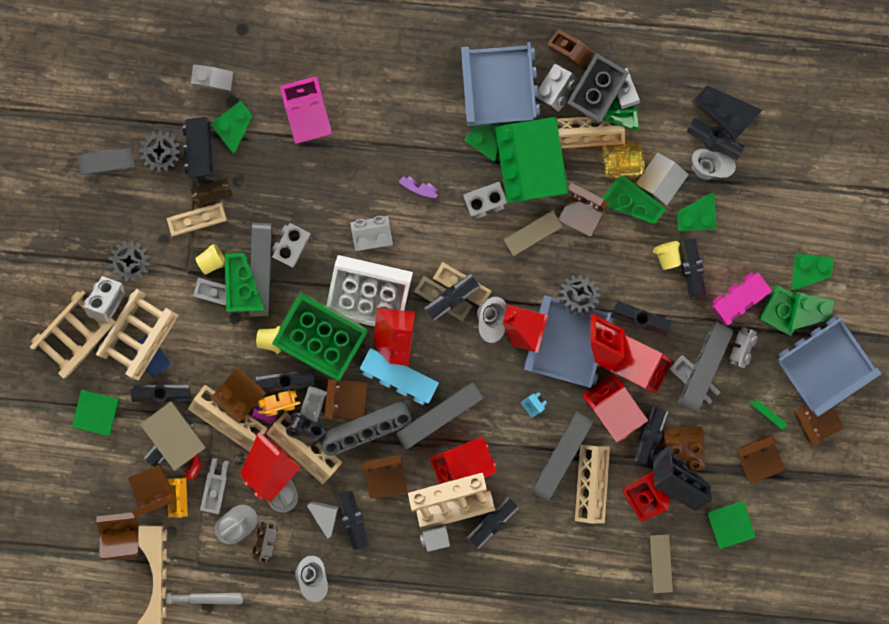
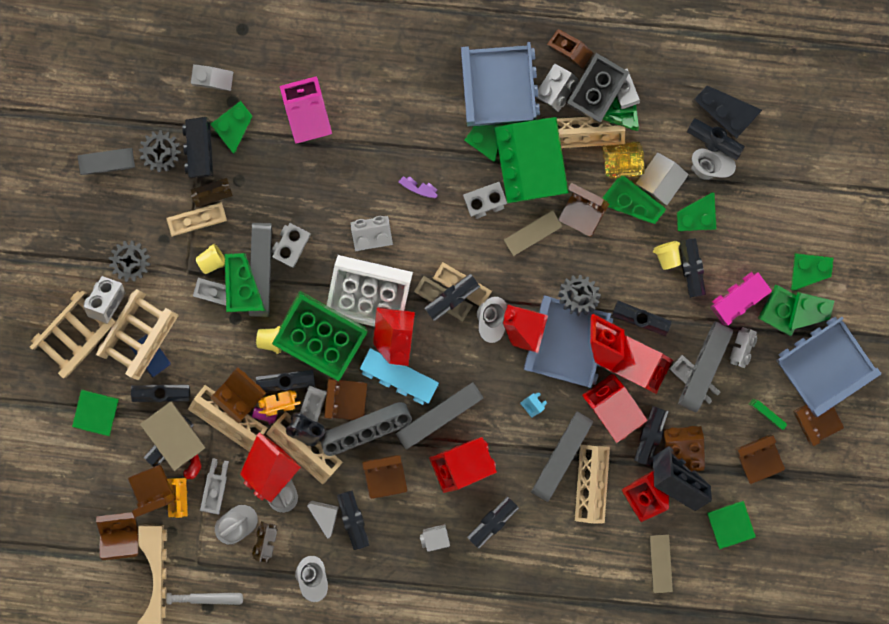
tan fence [408,473,495,531] -> none

